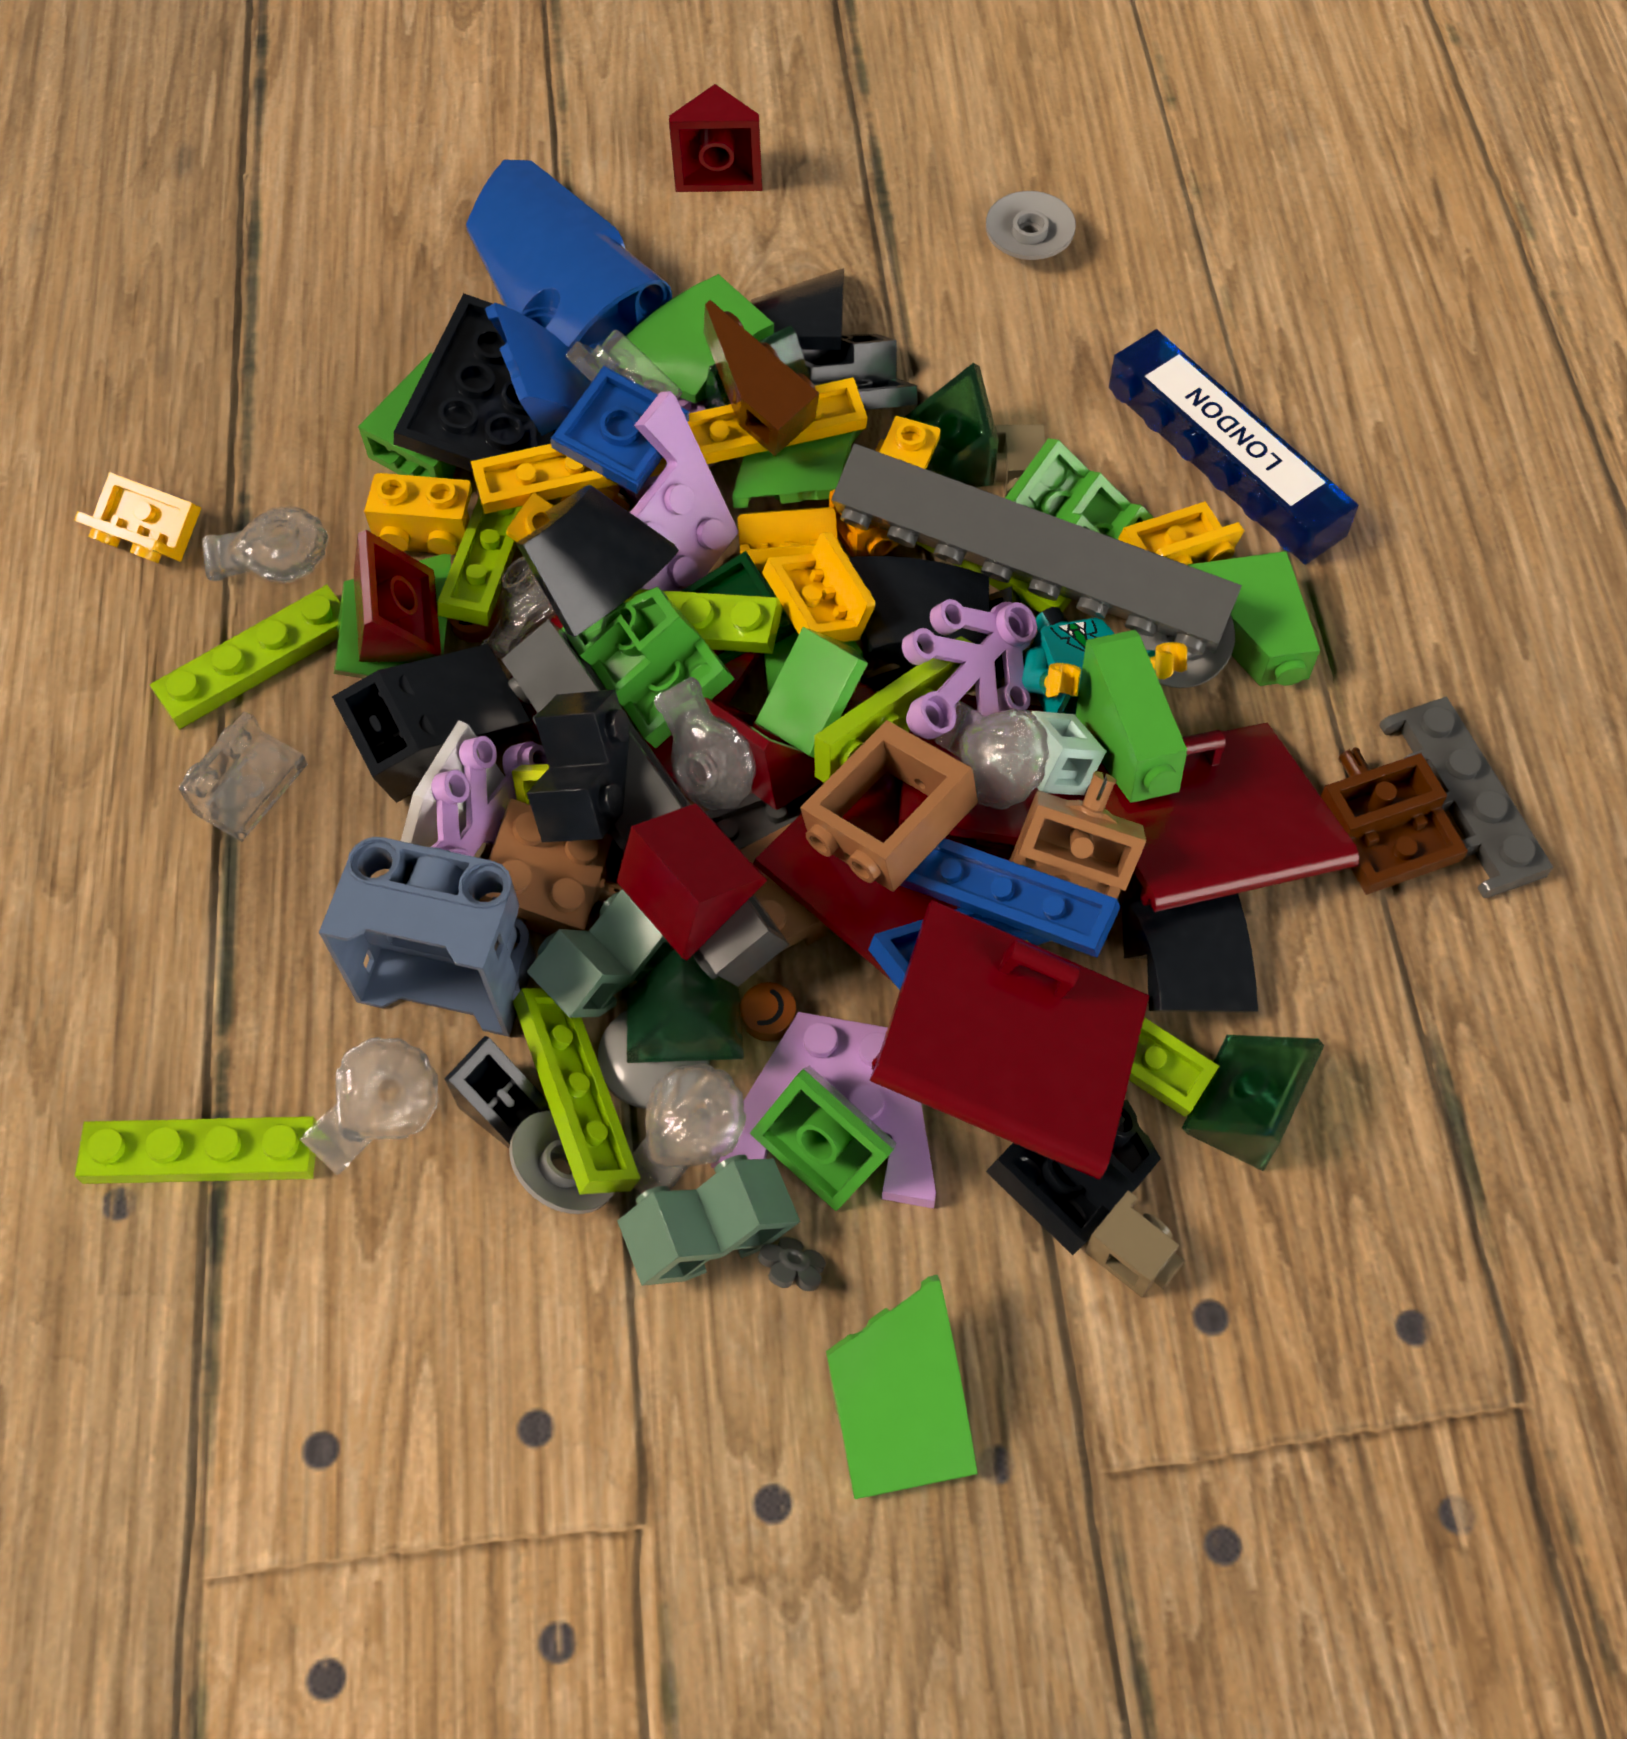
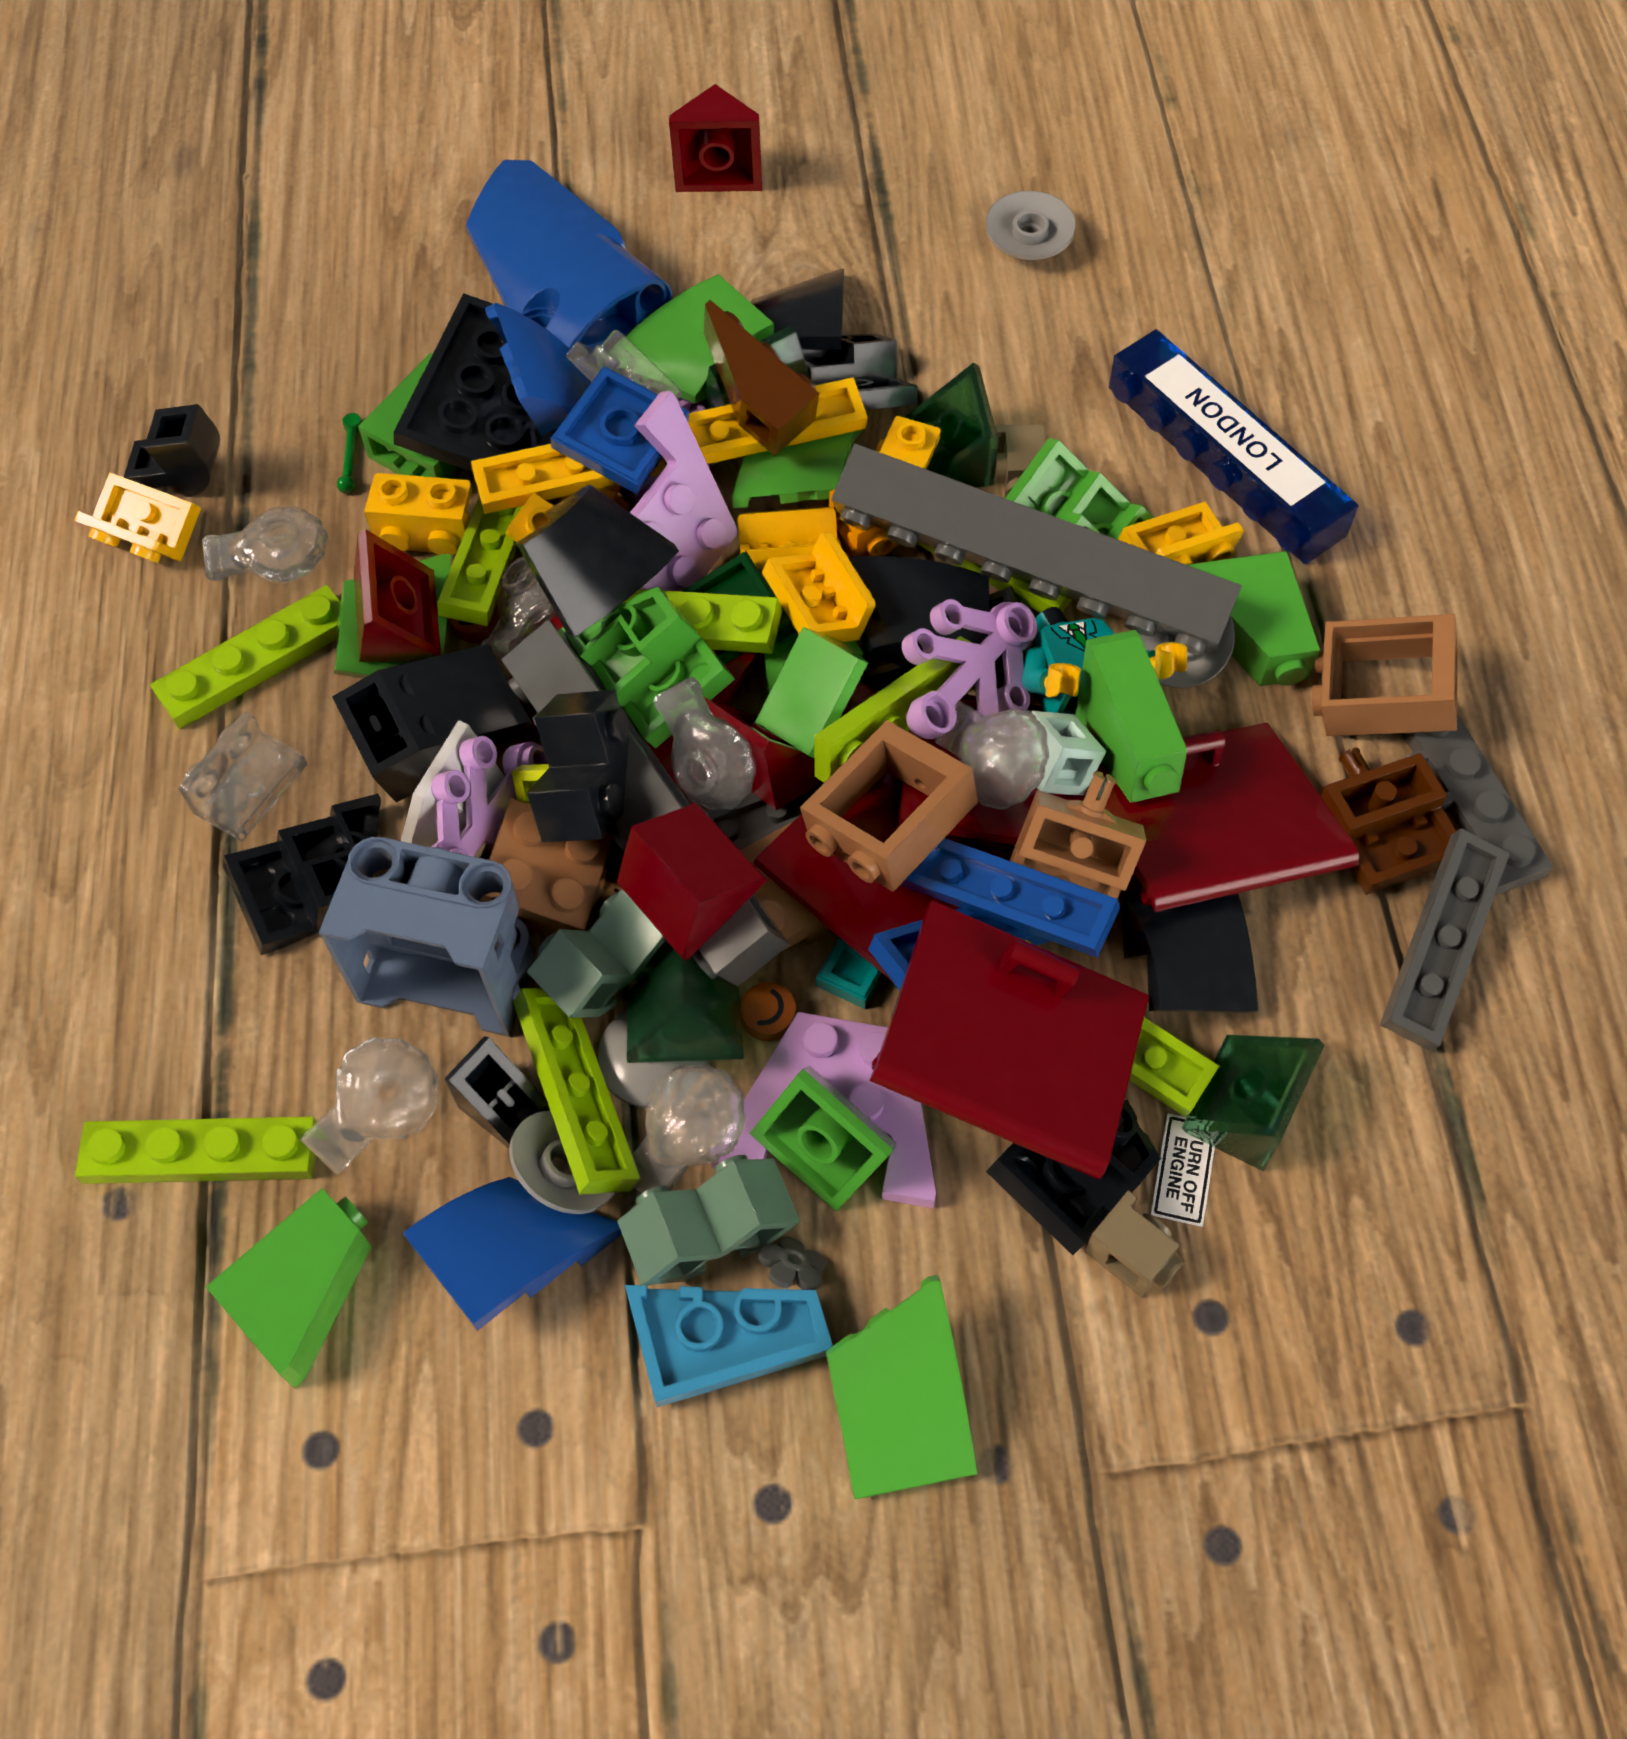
none -> black brick [124,404,220,497]
none -> bright green slope [206,1188,372,1388]
none -> black slope [223,793,381,955]
none -> green hinge [336,413,362,494]
none -> blue slope [403,1177,622,1331]
none -> dark azure wing [625,1285,833,1408]
none -> teal tile [816,937,884,1009]
none -> white sticker [1151,1113,1218,1227]
none -> medium nougat window [1312,614,1458,736]
none -> dark grey plate [1380,828,1510,1050]

